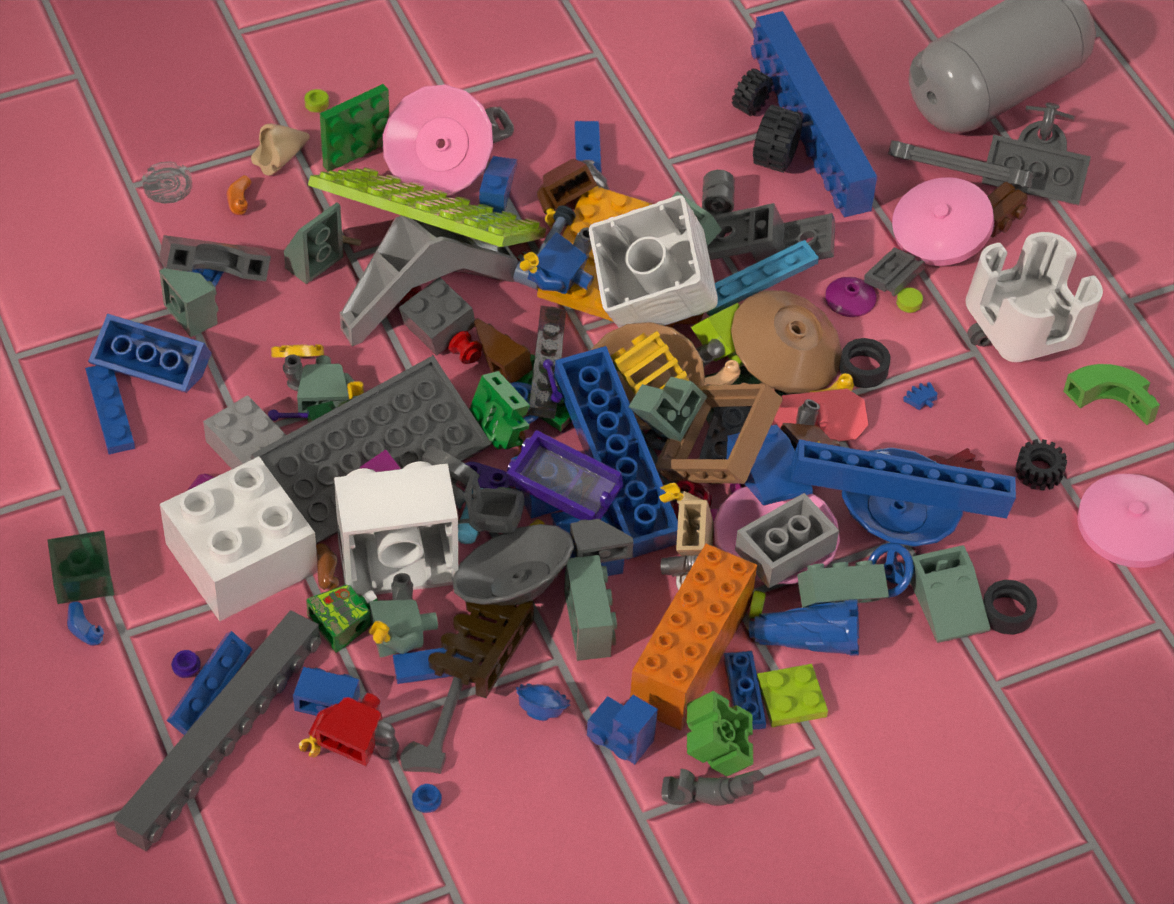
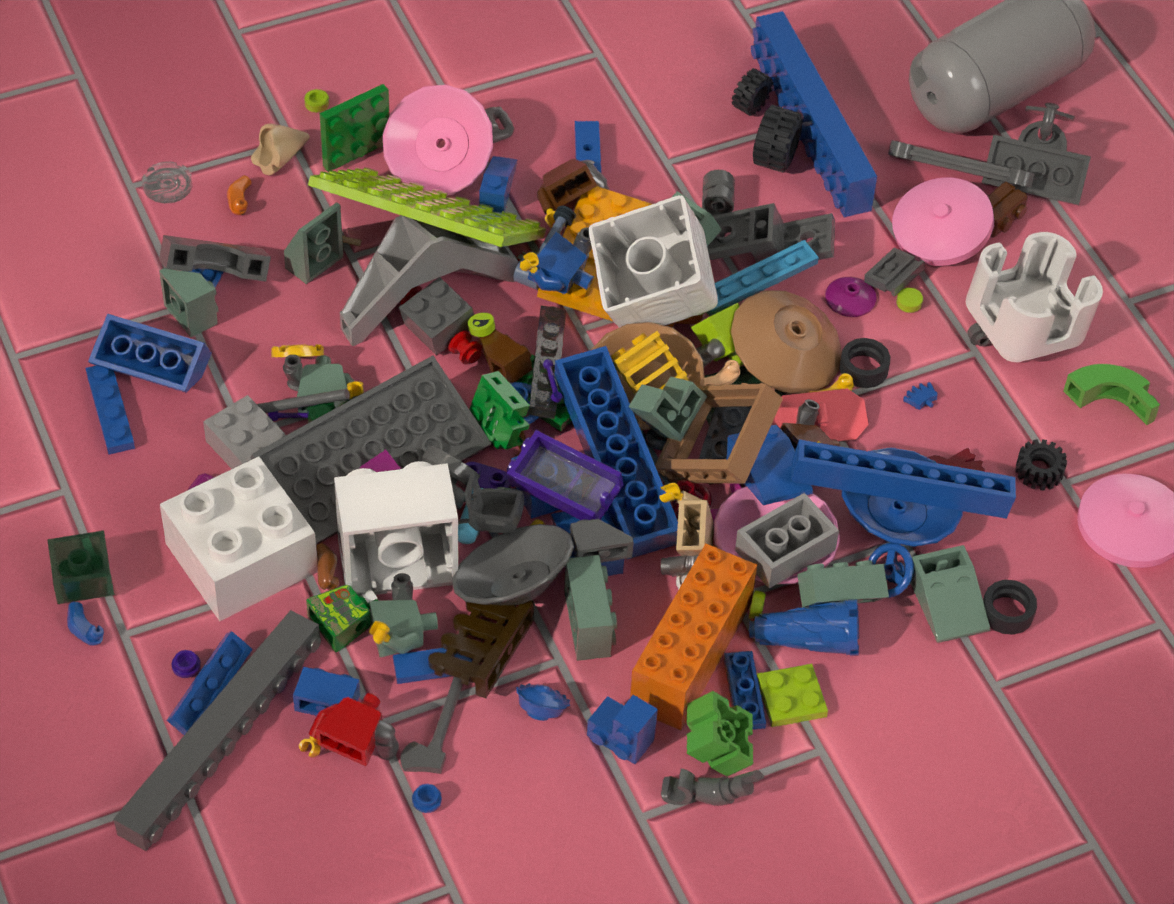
none -> dark grey bar [257,389,350,413]
none -> lime tile [468,313,495,337]

